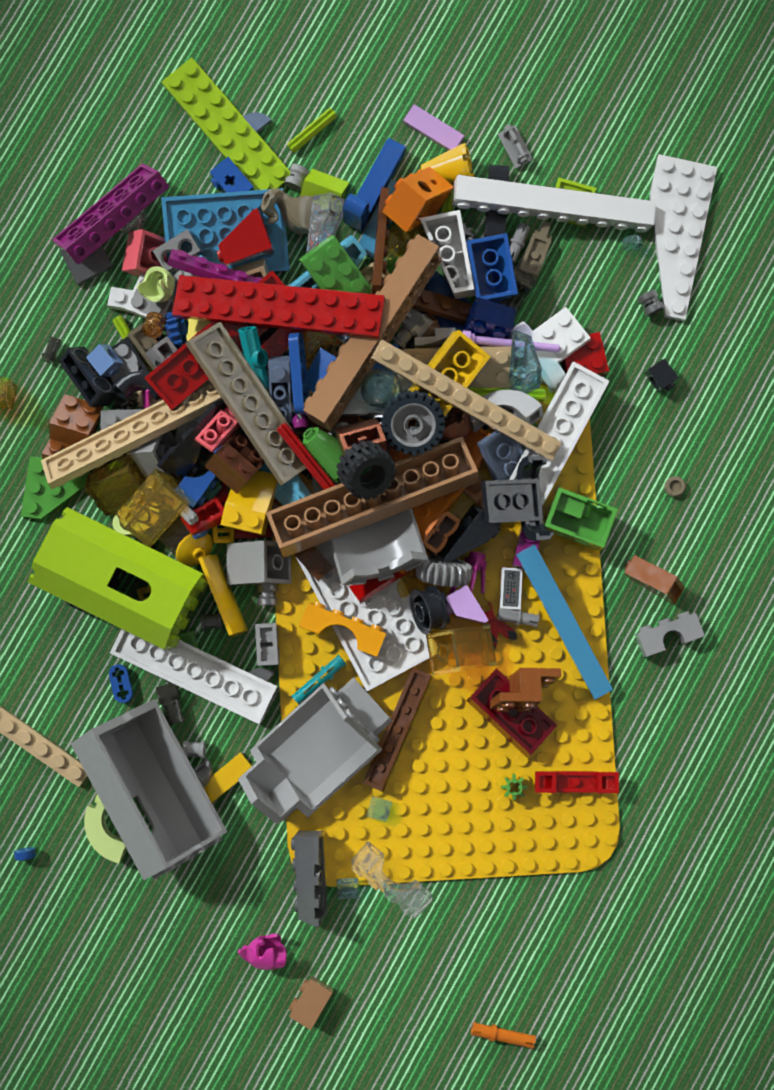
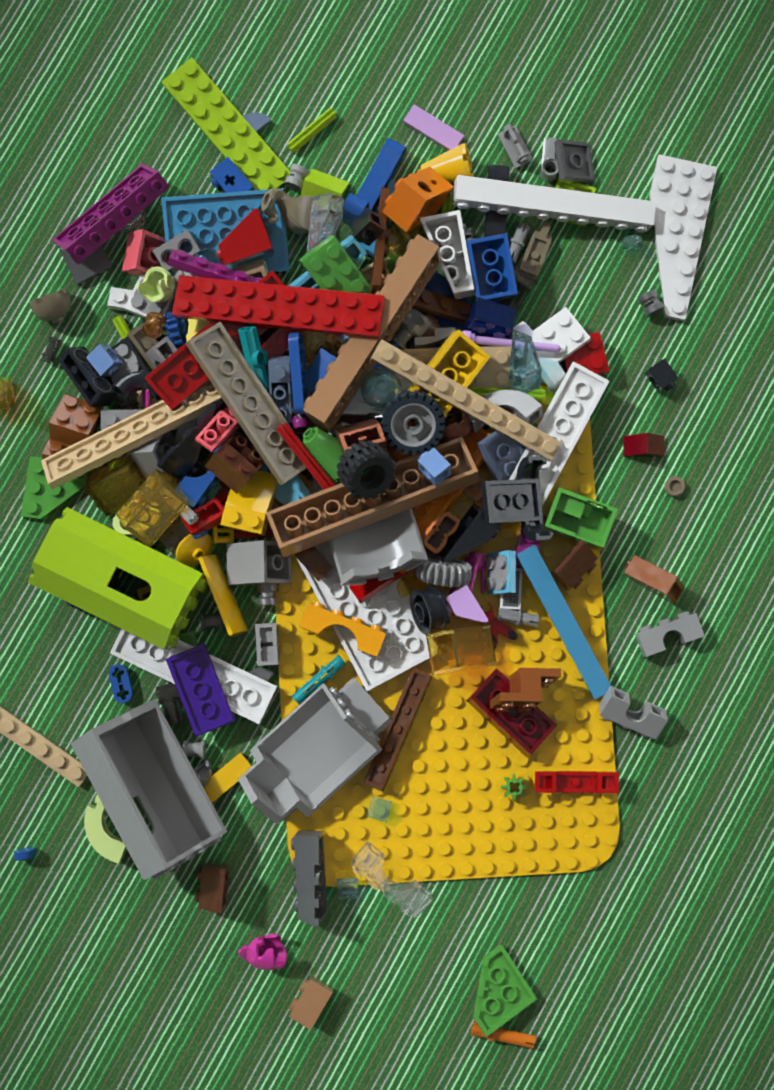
none -> dark tan cylinder [28,288,71,324]
none -> dark purple tile [165,643,235,737]
none -> copper slope [195,863,230,913]
none -> black brick [351,208,385,246]
none -> medium blue brick [418,448,452,487]
none -> bright green plate [473,945,537,1037]
none -> piece [486,550,516,595]
none -> light grey piece [540,138,558,182]
none -> copper slope [551,540,598,590]
none -> dark grey tile [554,139,595,184]
none -> light grey arch [599,685,668,740]
none -> dark red slope [623,433,665,457]

